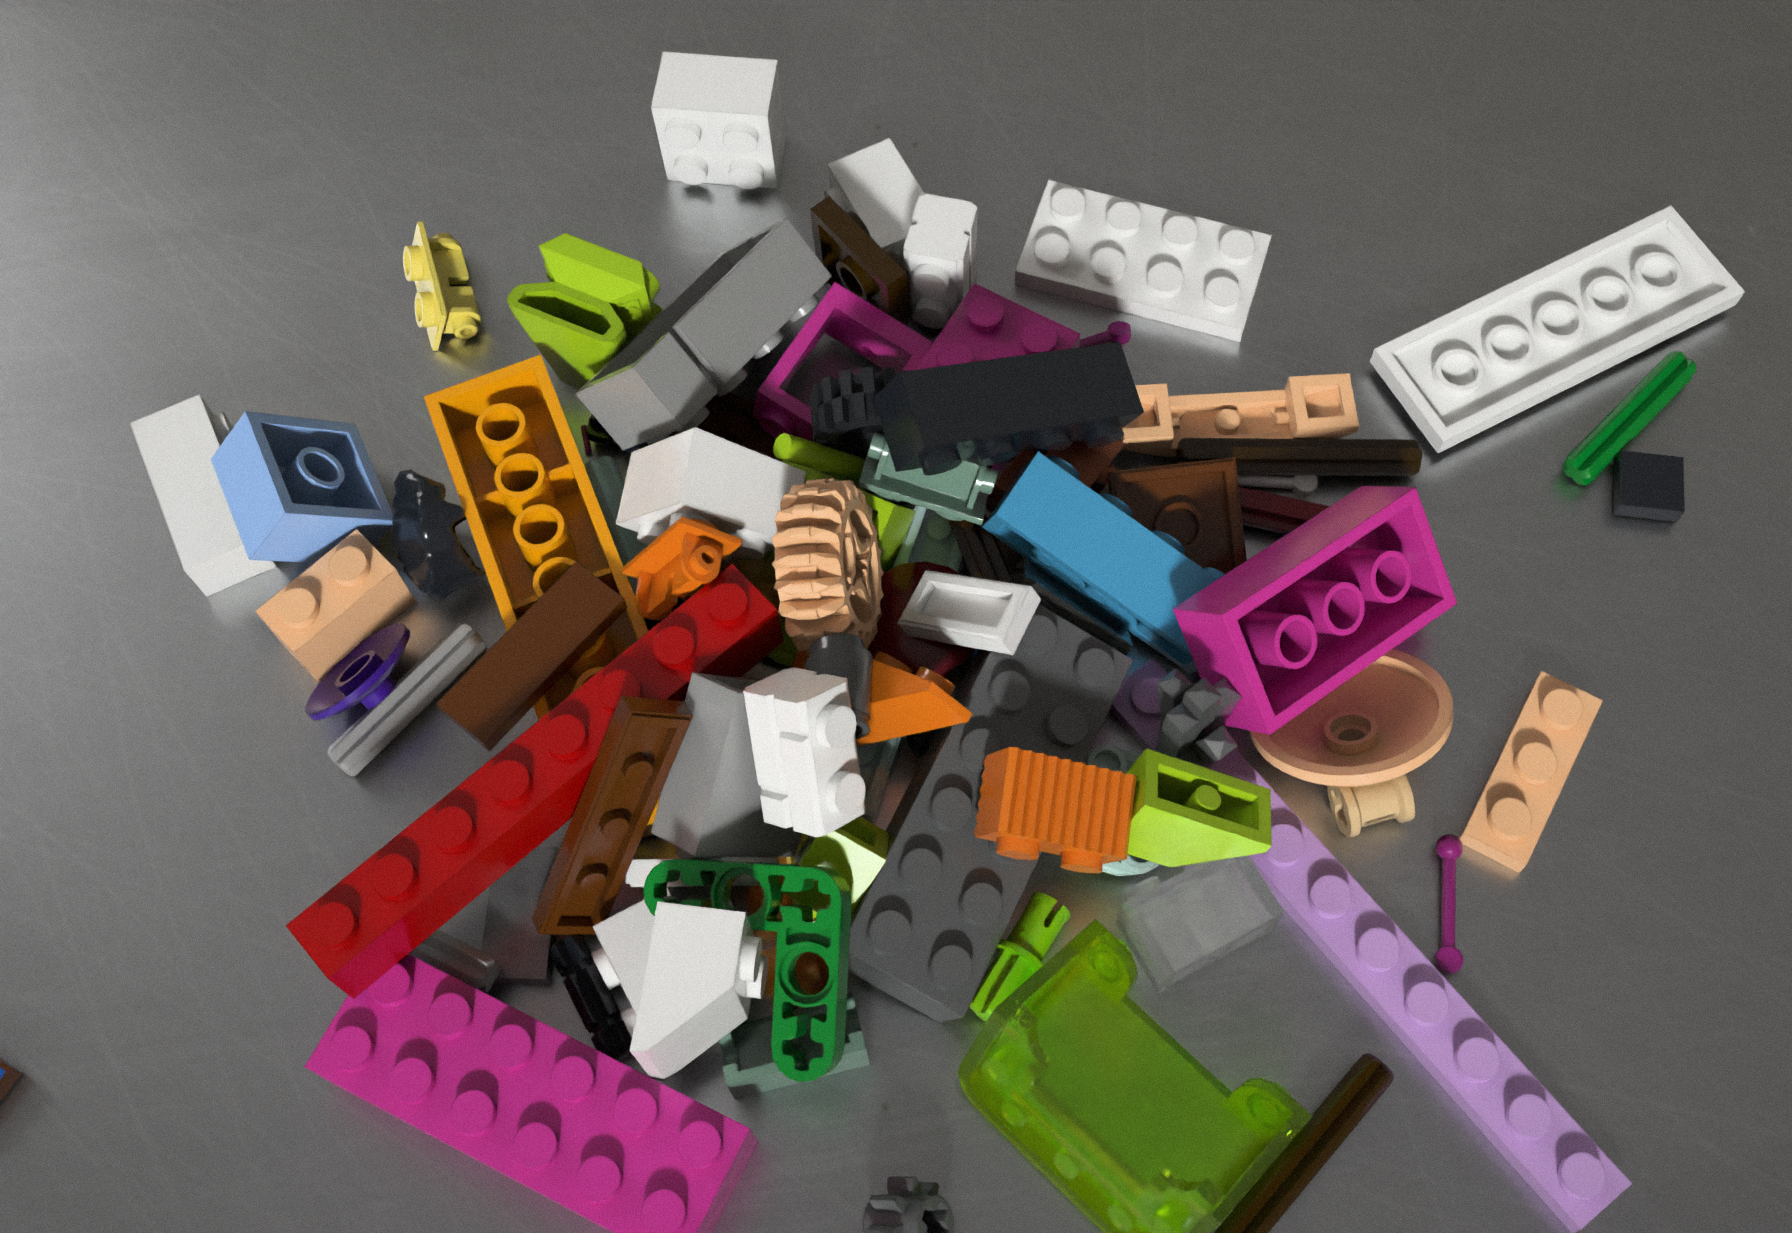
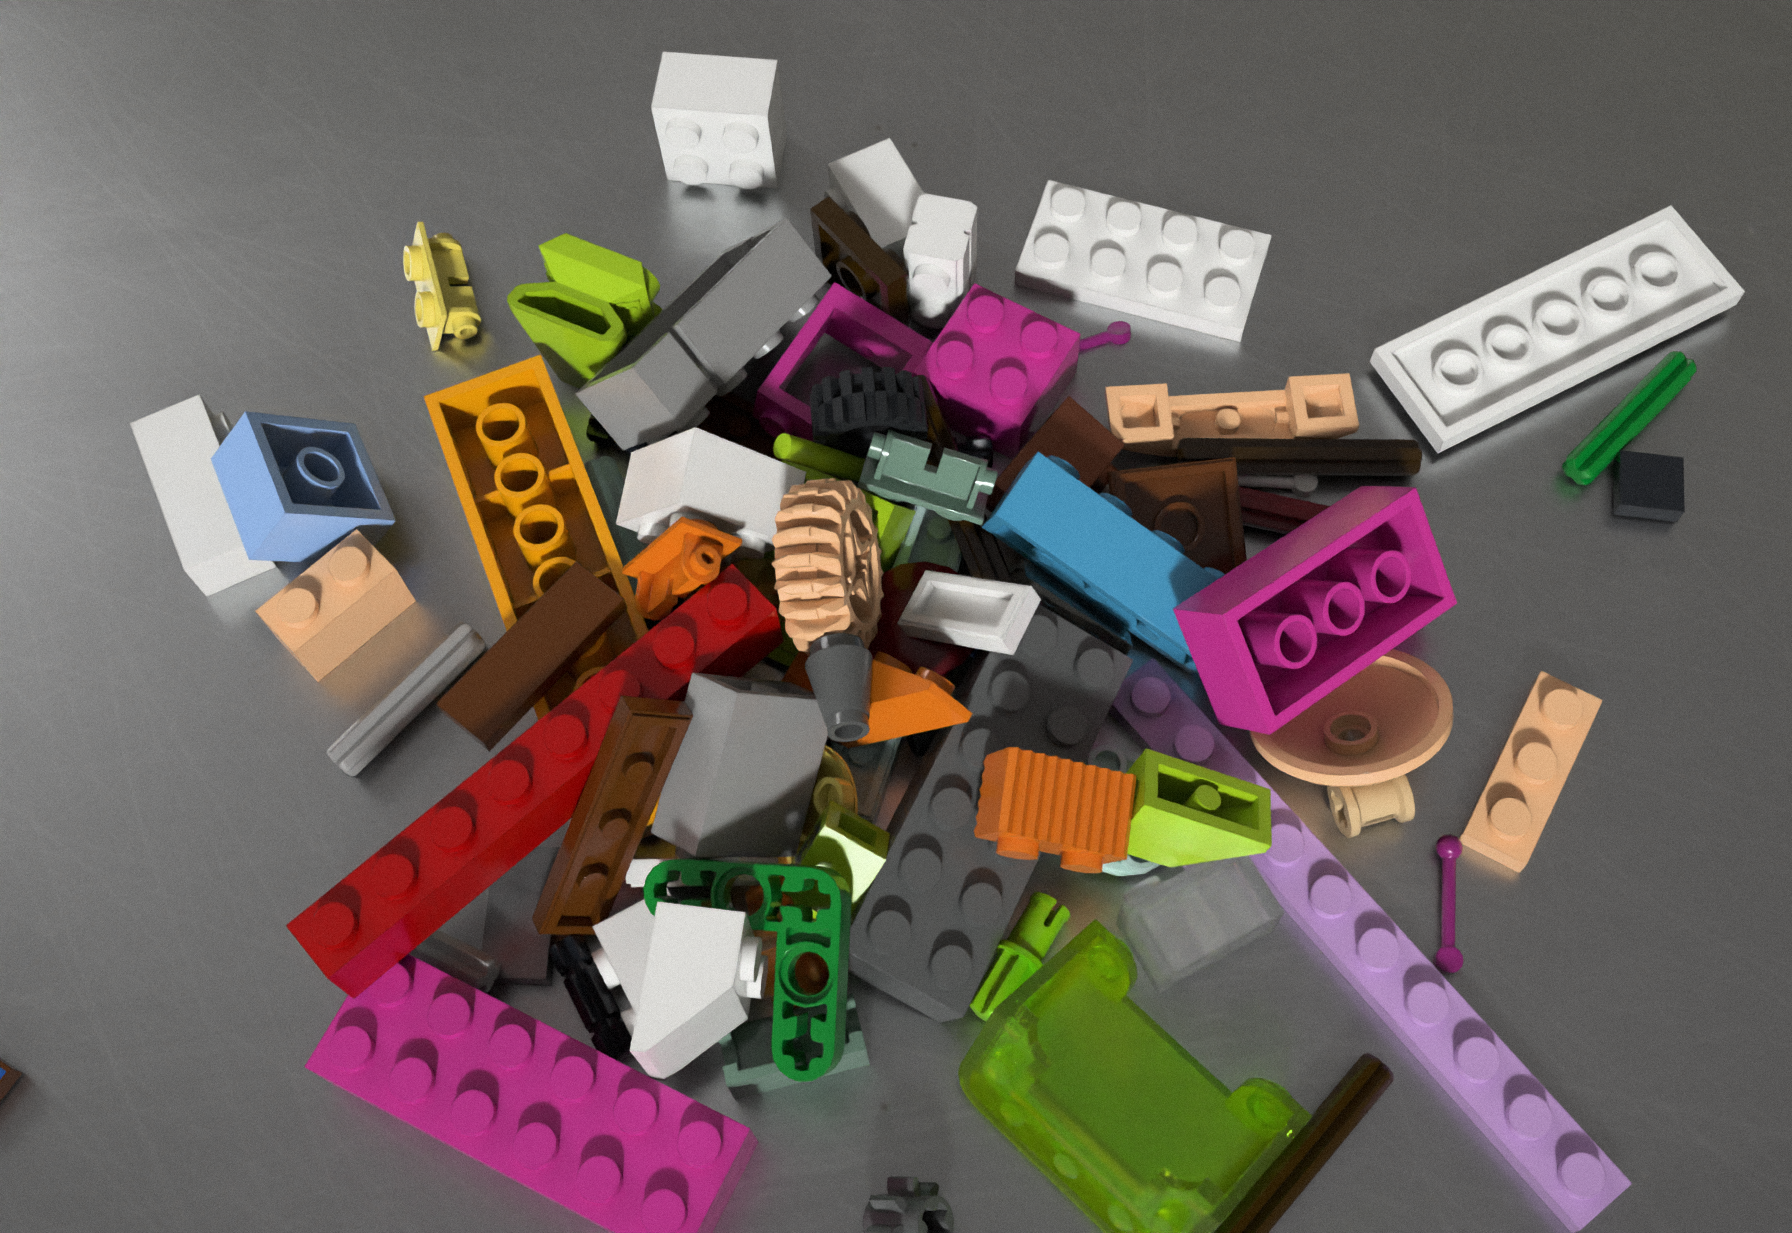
dark purple dish [305,623,410,720] -> none
black hair [392,469,486,600] -> none
dark pink piece [581,425,591,454] -> none
white brick [743,667,866,837] -> none
black brick [873,342,1144,475] -> none
dark grey rock [1156,668,1242,768] -> none

